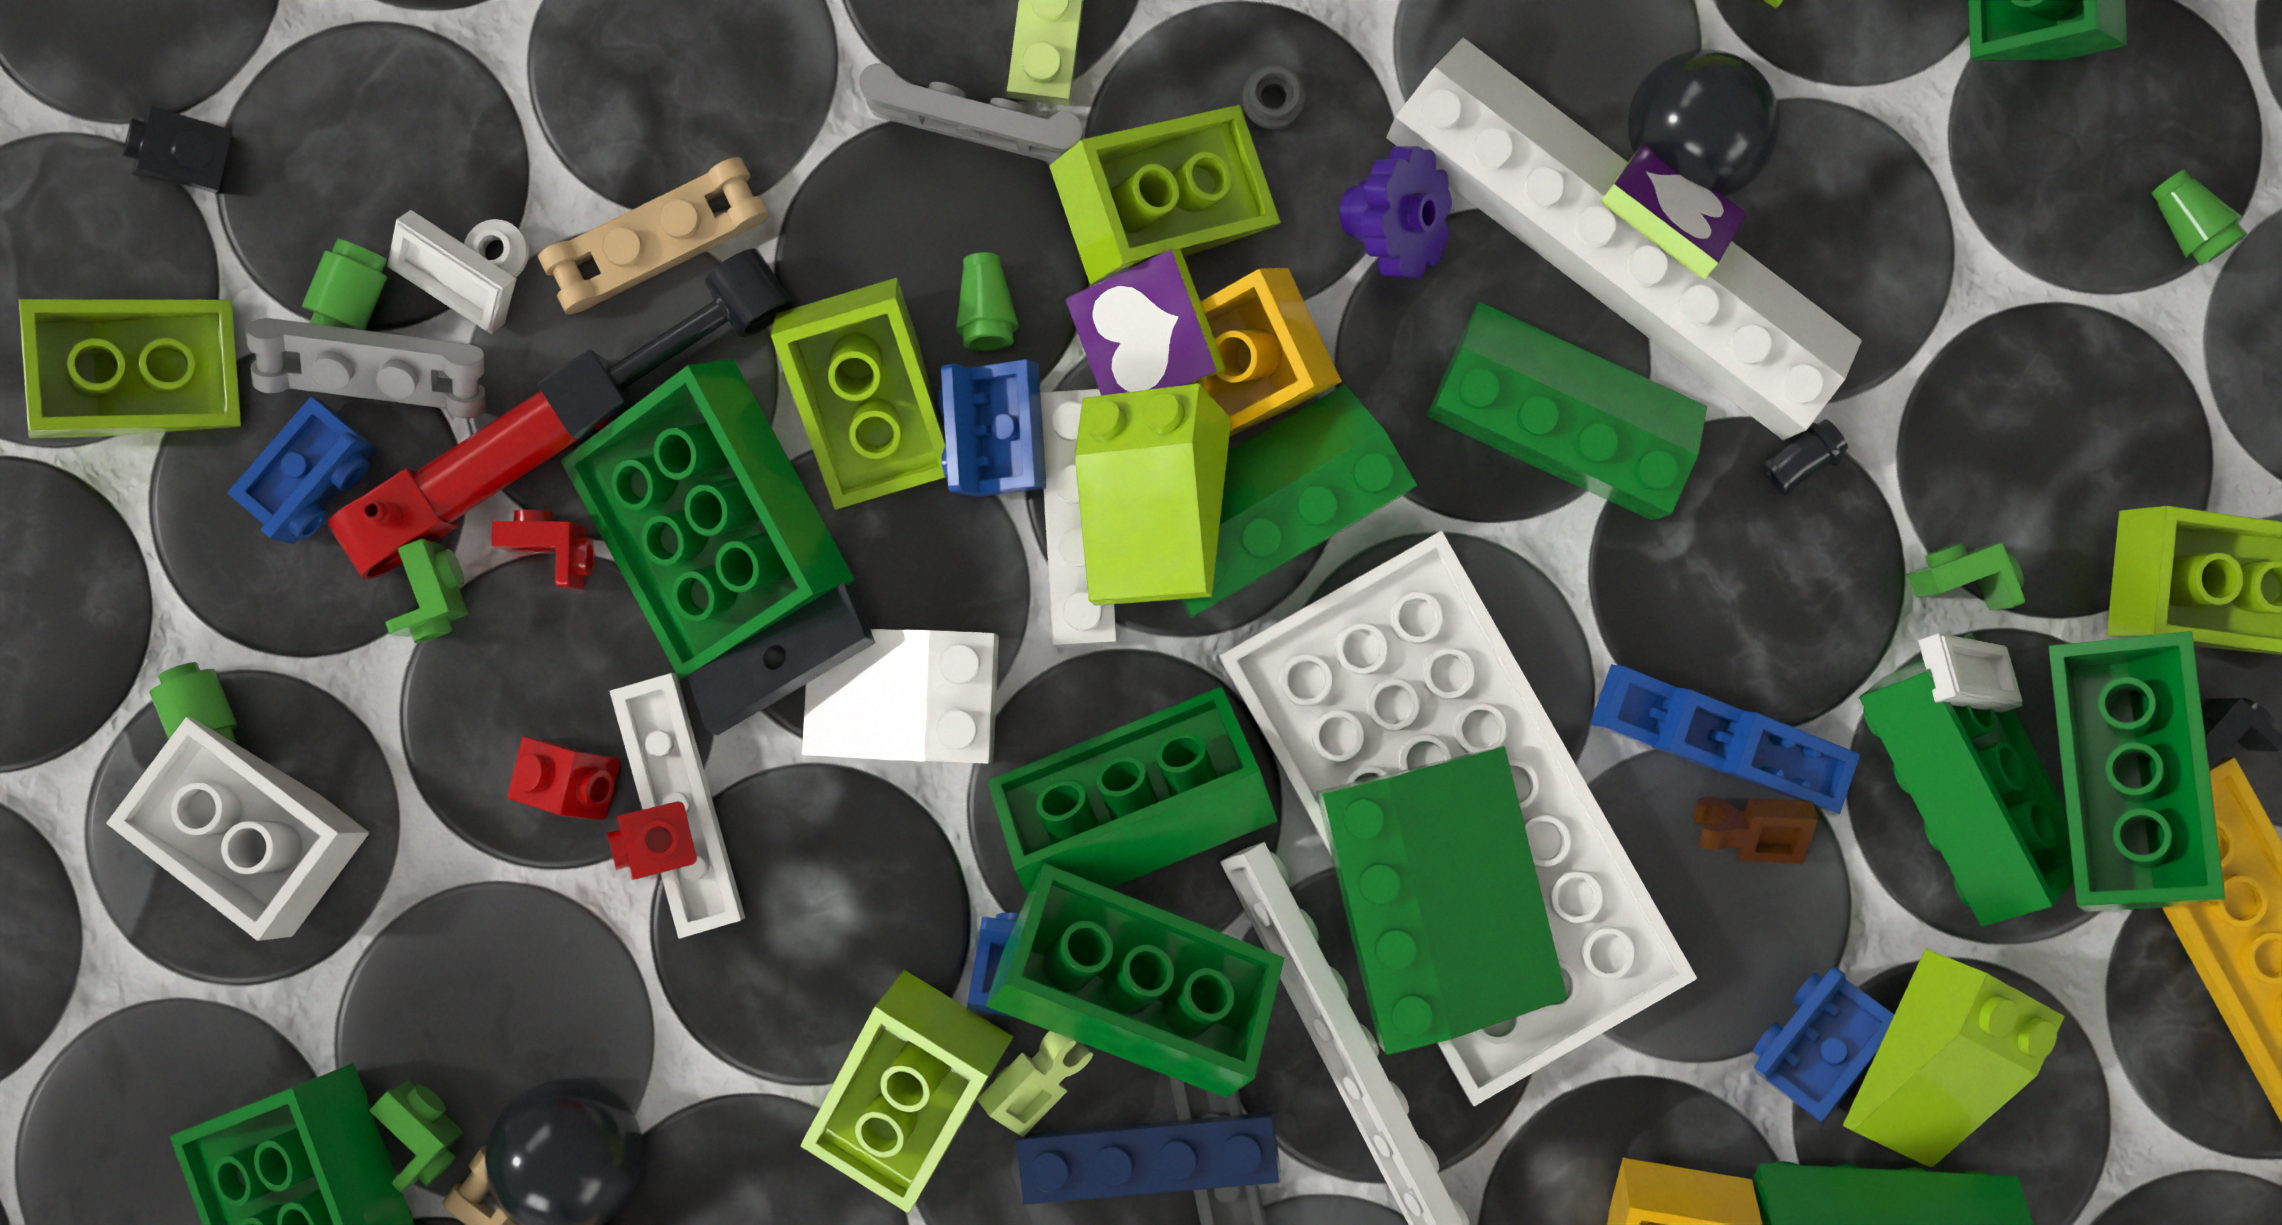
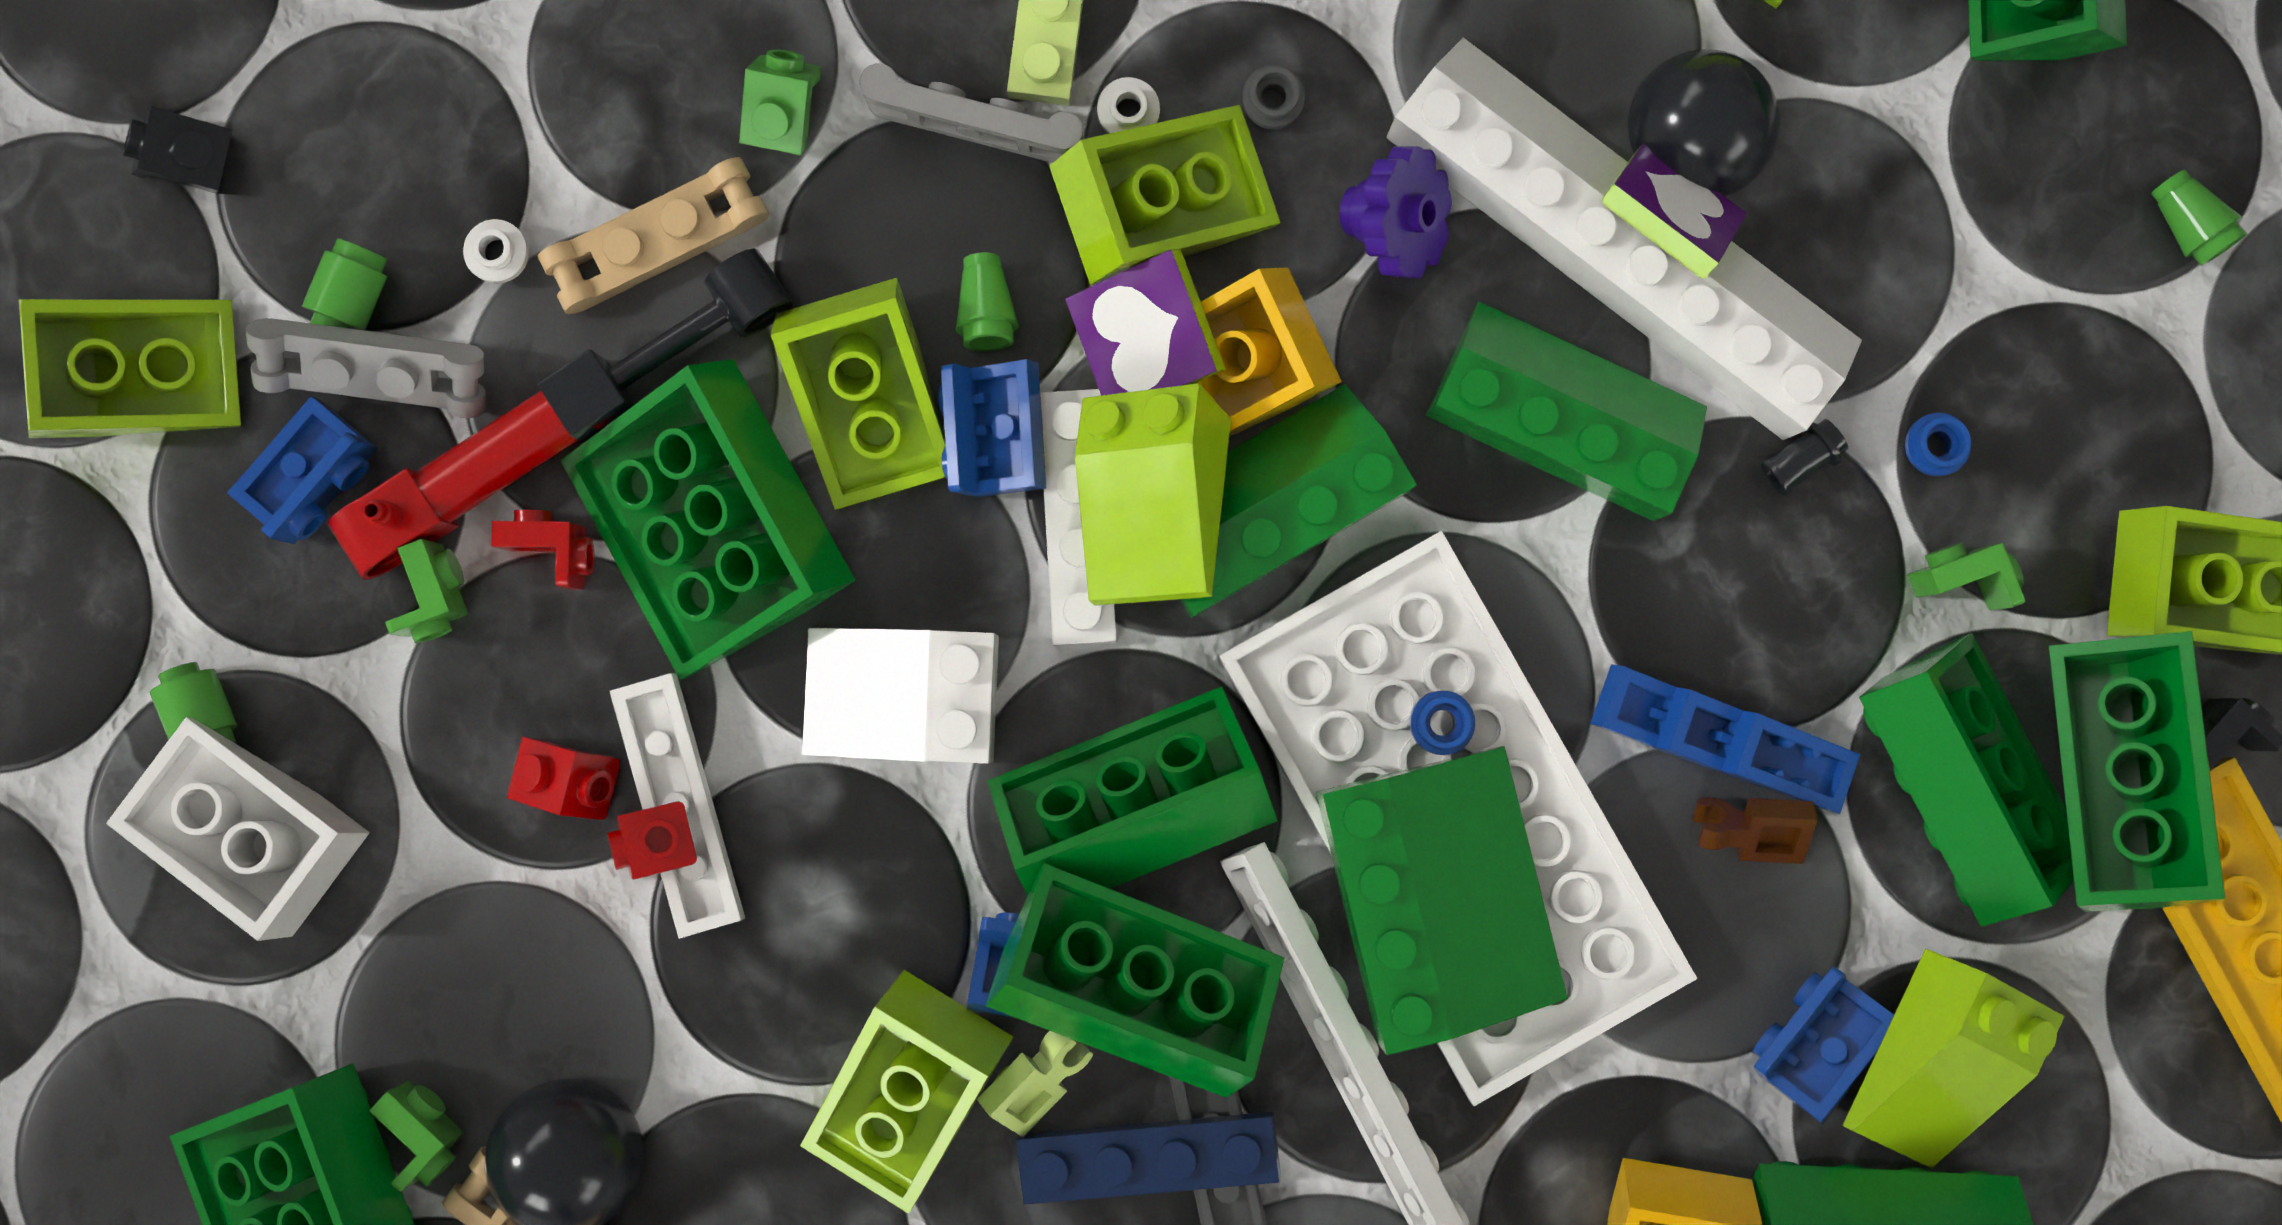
white tile [387,210,517,334] -> none
black tile [687,583,876,735] -> none
white tile [1918,633,2023,713] -> none
none -> bright green bracket [739,49,821,155]
none -> white plate [1097,77,1160,134]
none -> blue plate [1410,690,1475,755]
none -> blue plate [1905,413,1971,476]

